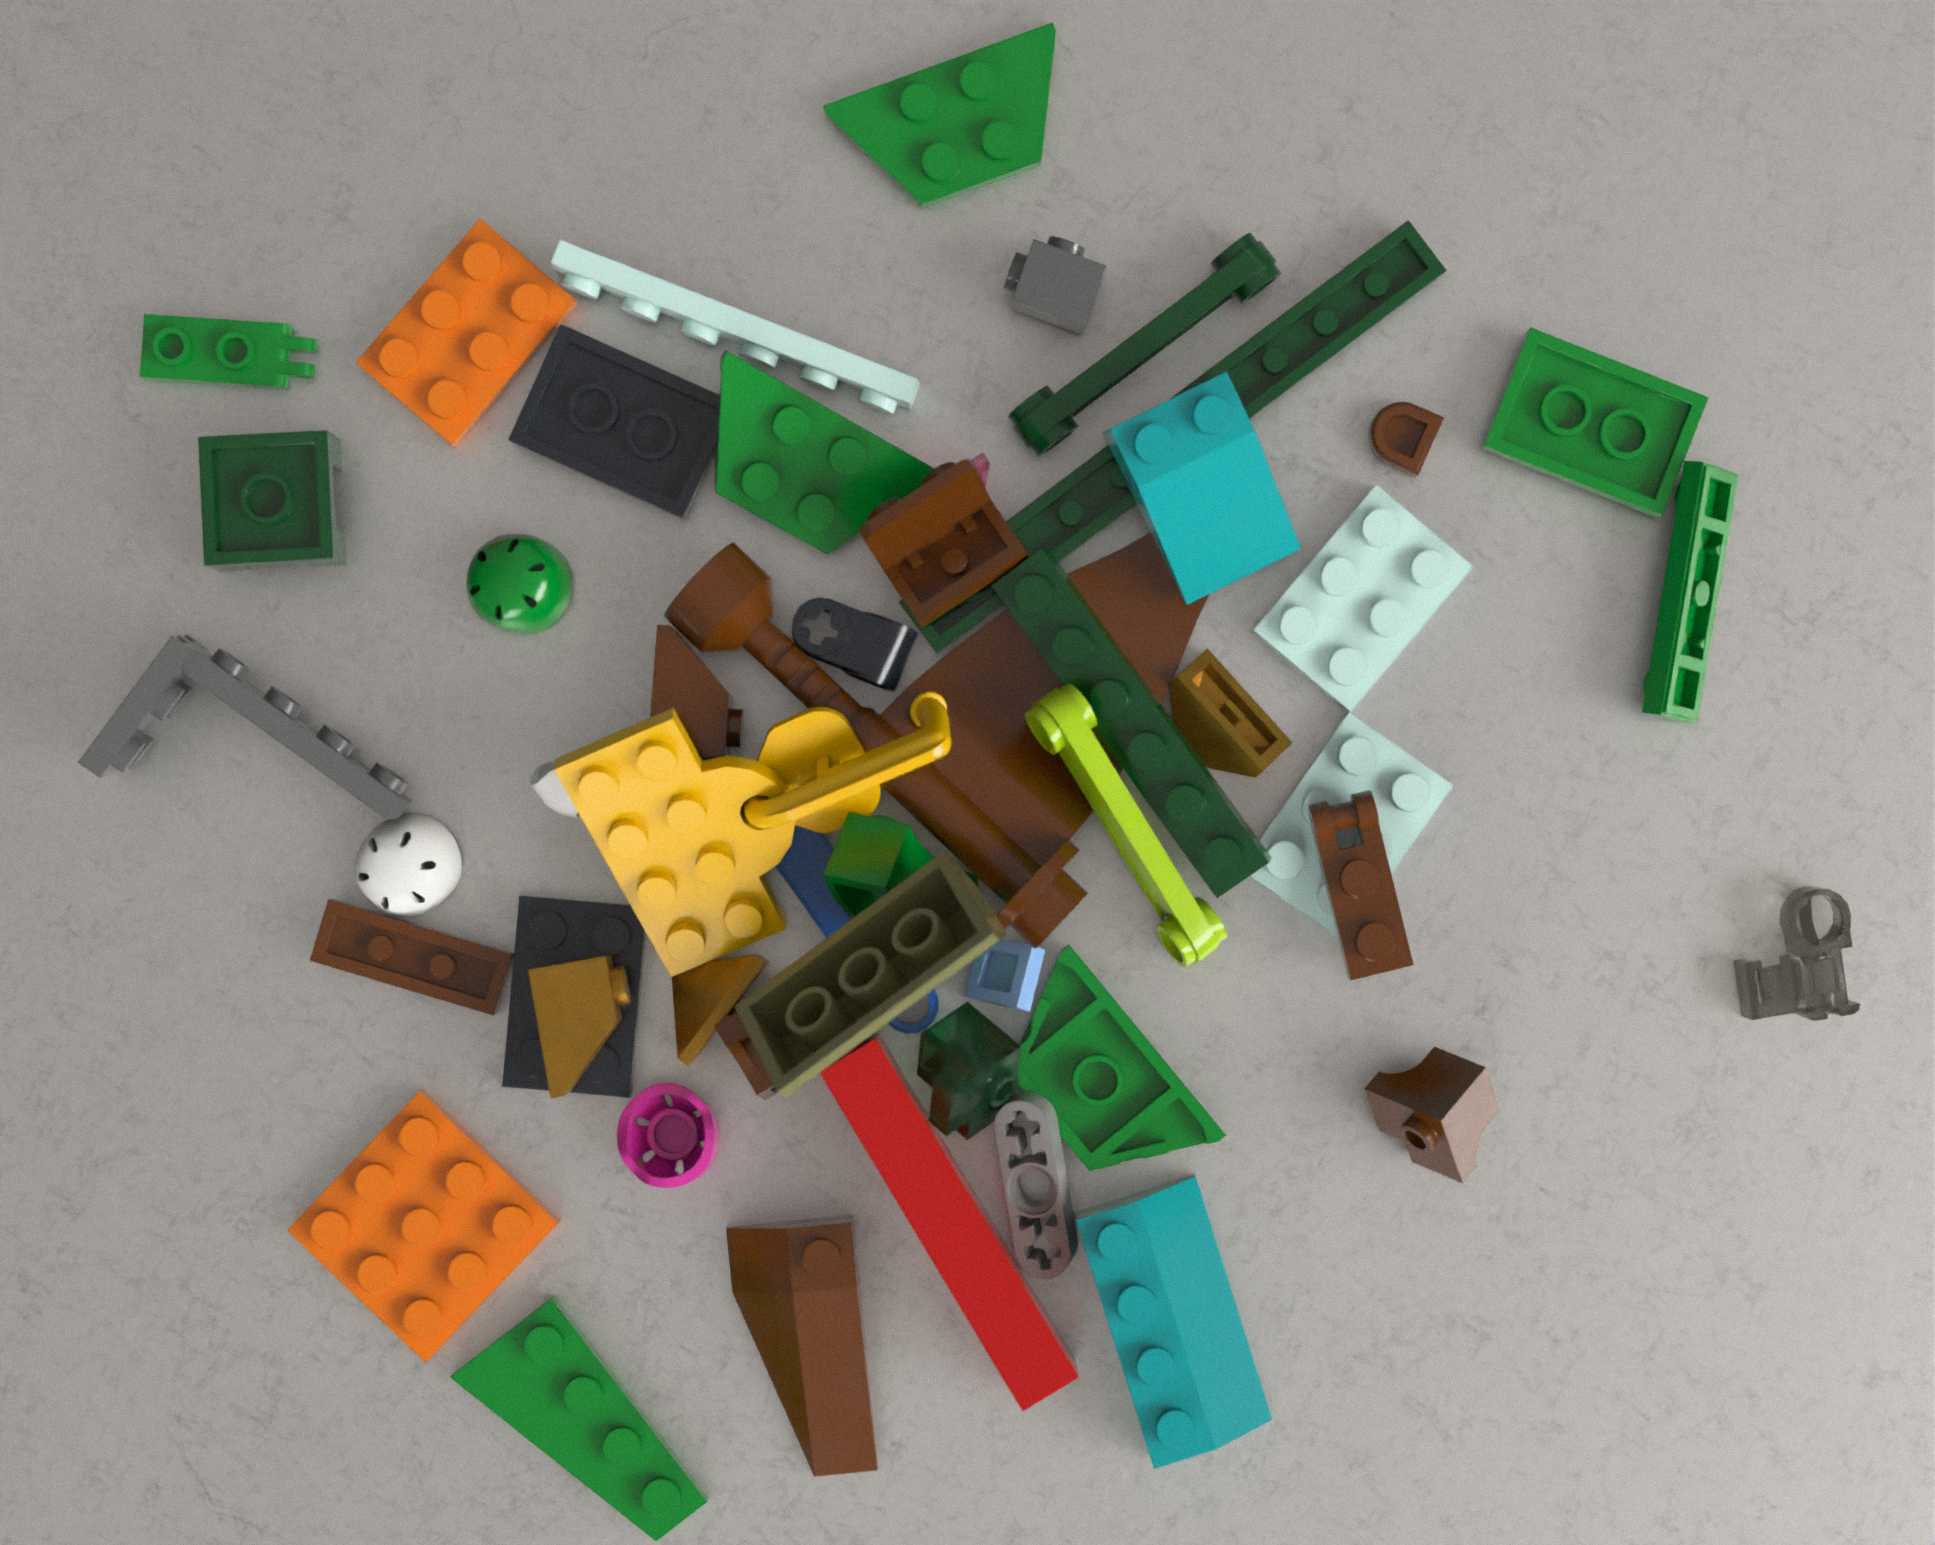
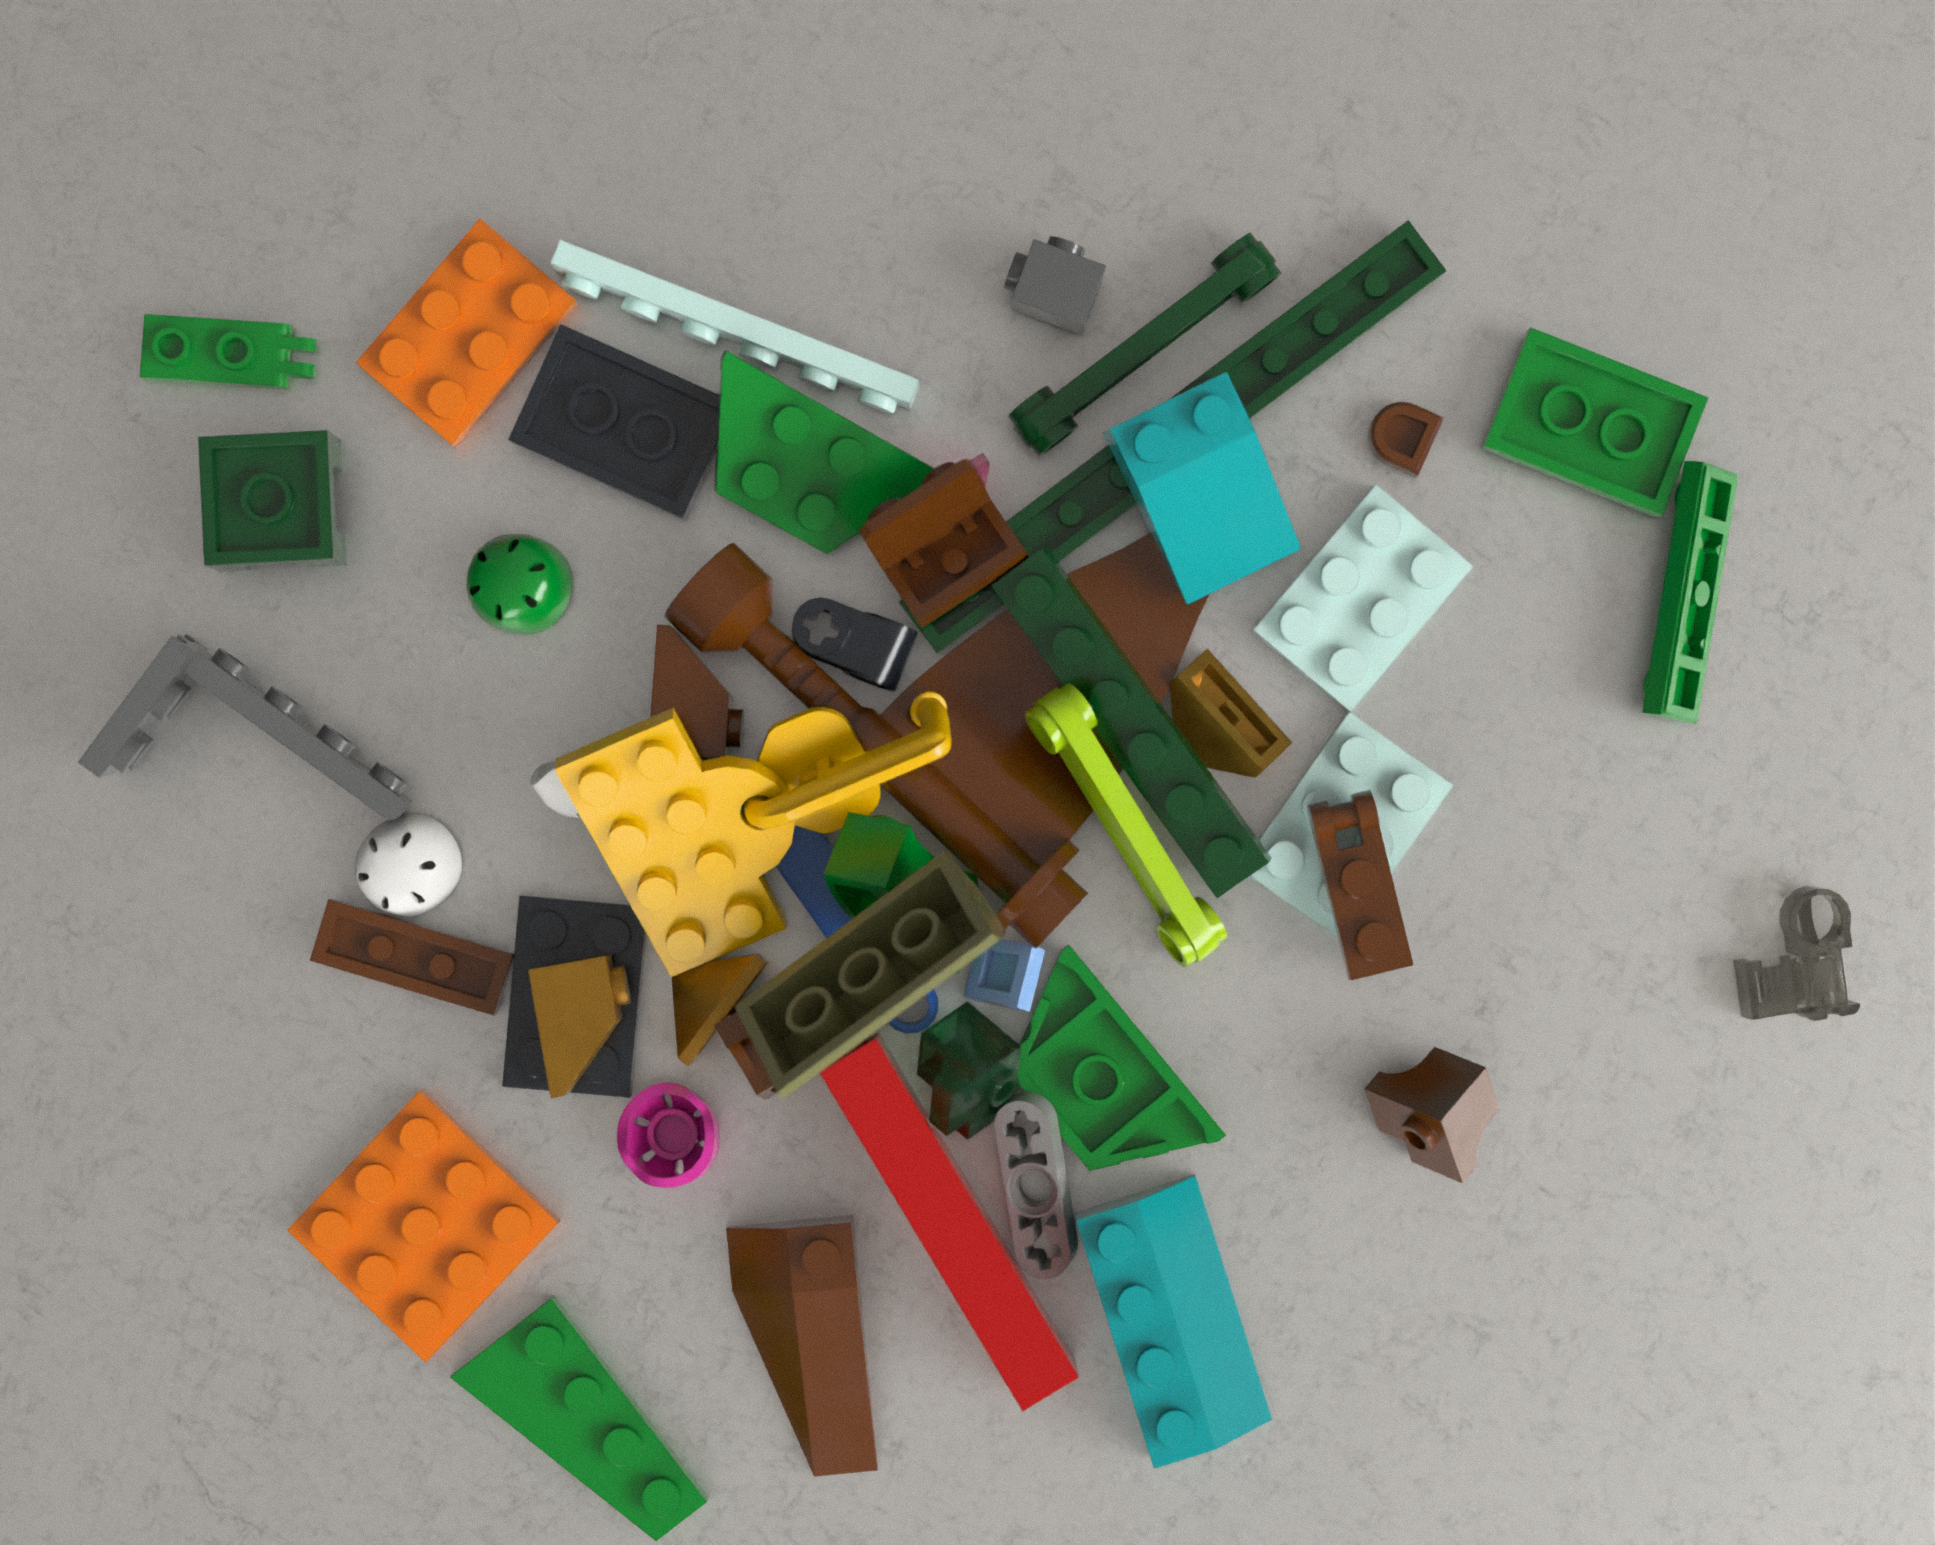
green wing [823,22,1056,209] -> none

